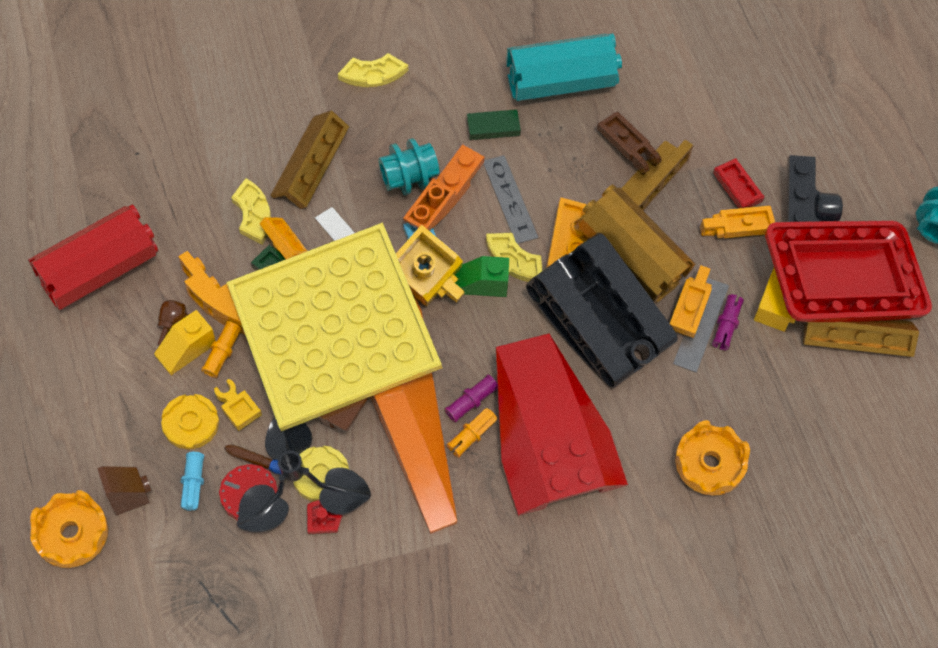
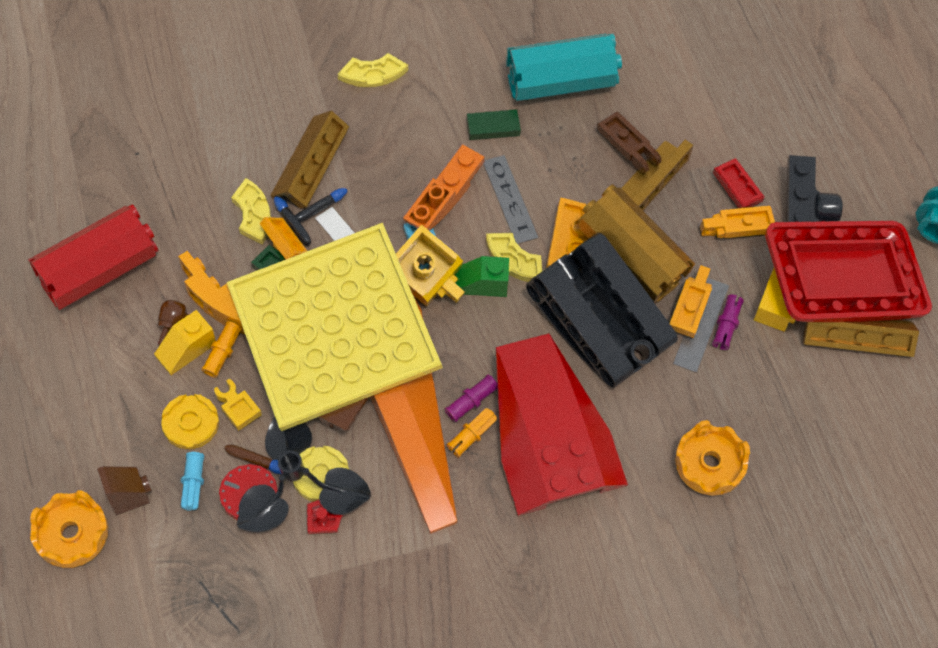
teal piece [378,138,440,196] -> none
none -> black piece [274,196,311,245]
none -> black piece [295,188,348,223]

